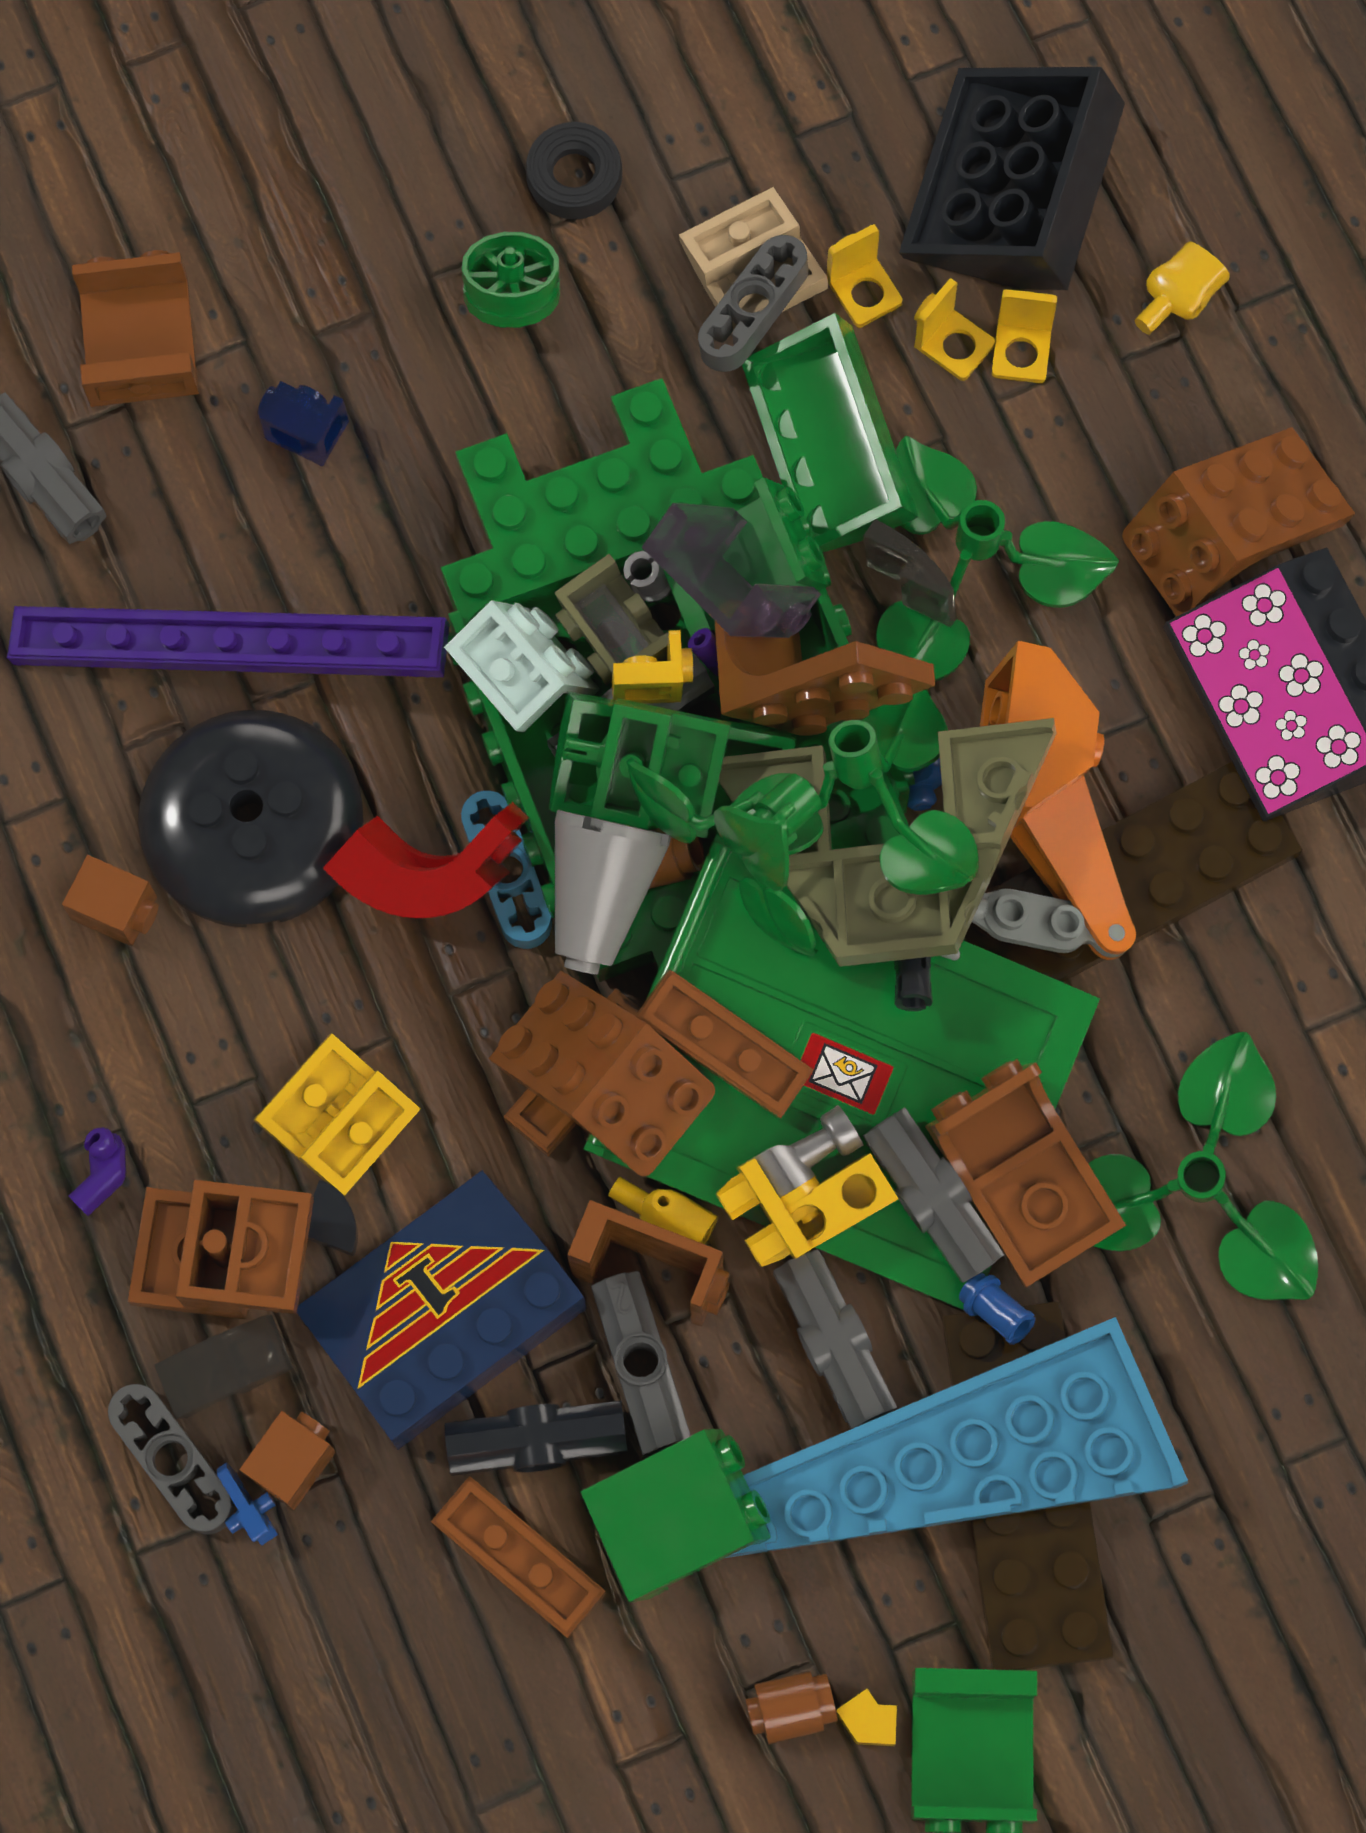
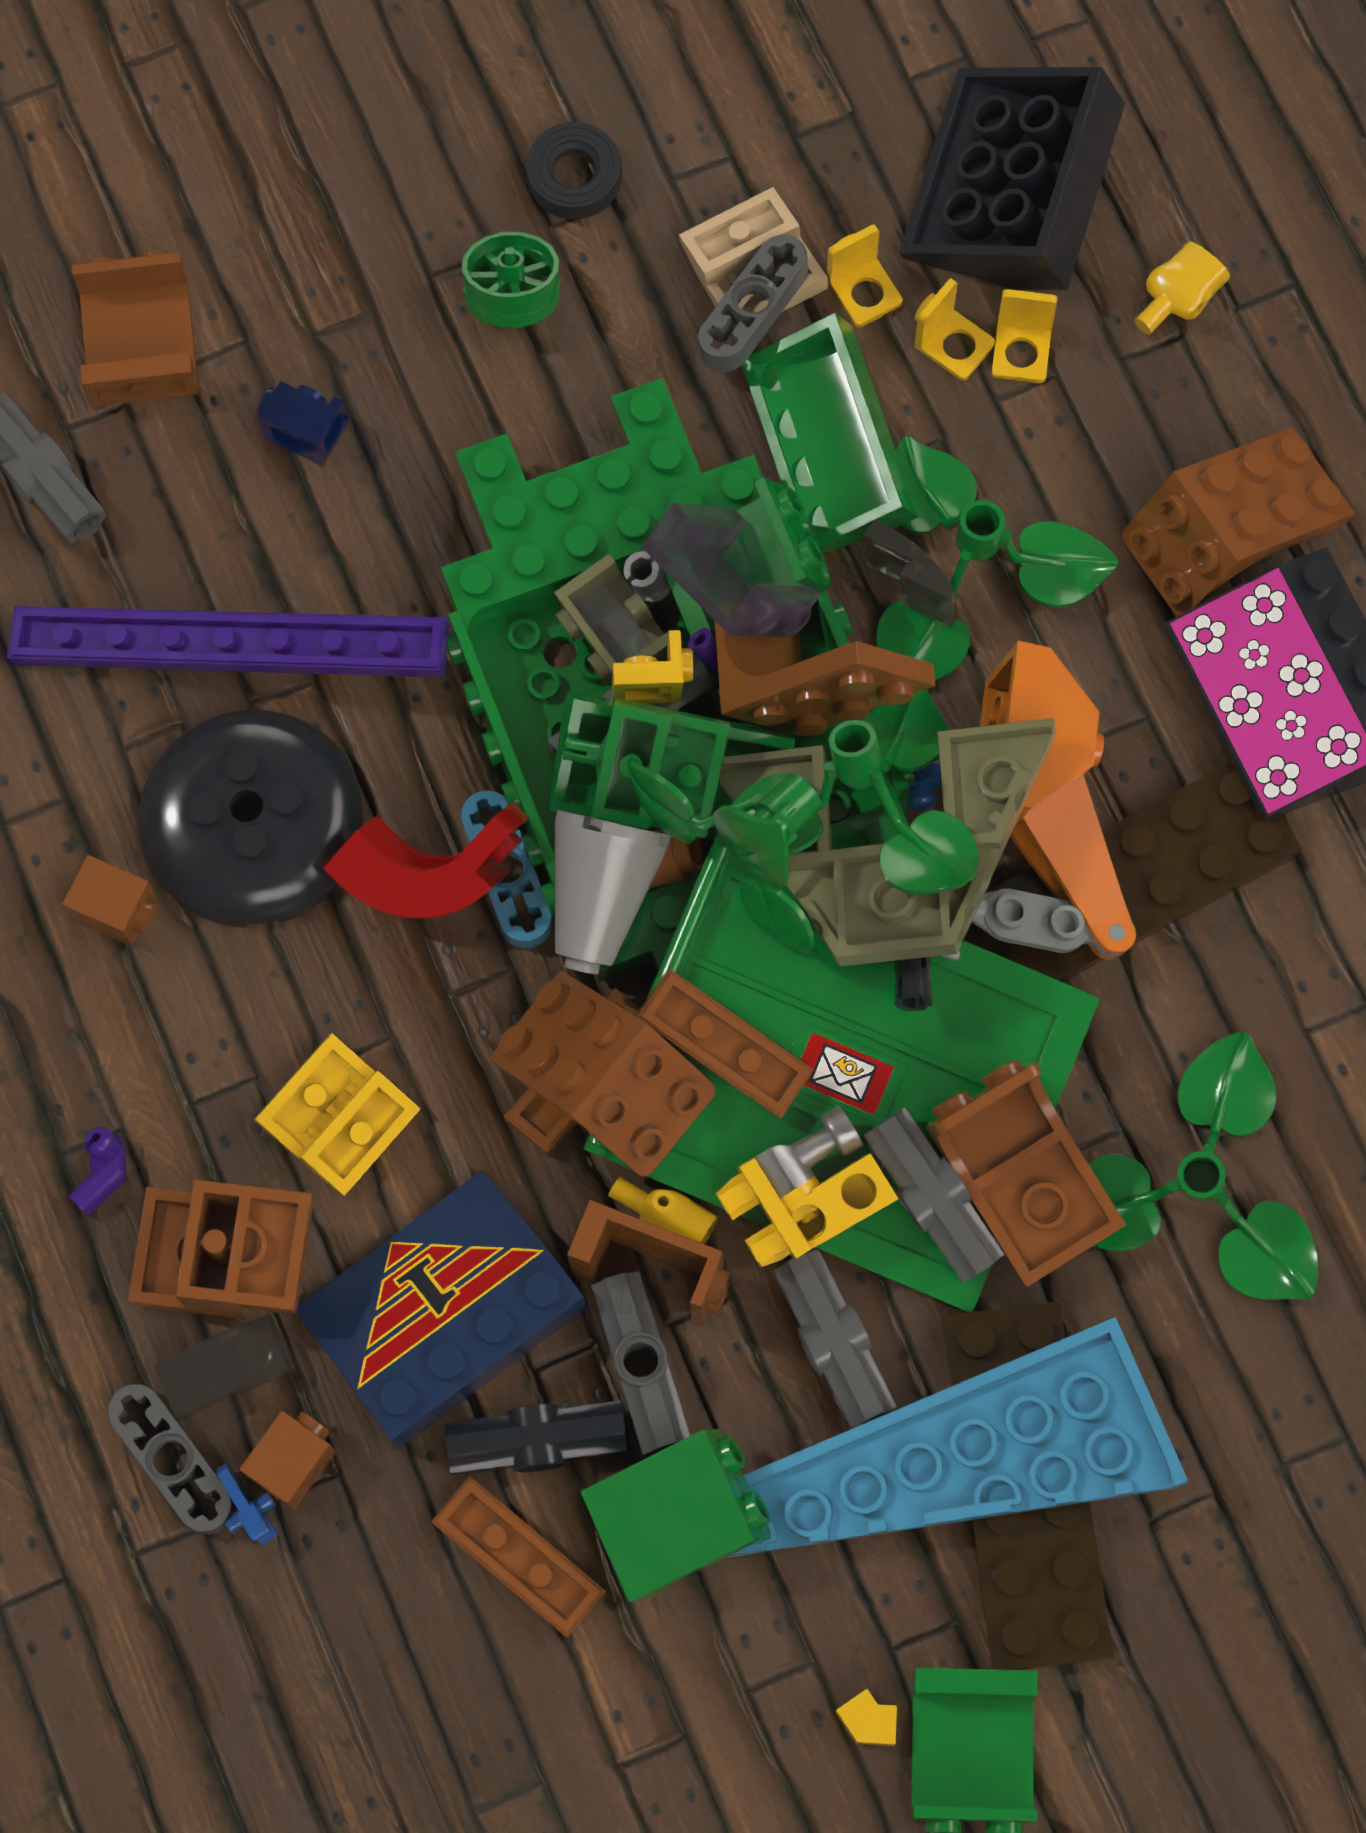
black tile [308,1180,358,1256] -> none
light aqua bracket [444,600,600,732] -> none
dark orange brick [745,1671,838,1745] -> none
blue pin [959,1273,1035,1345] -> none

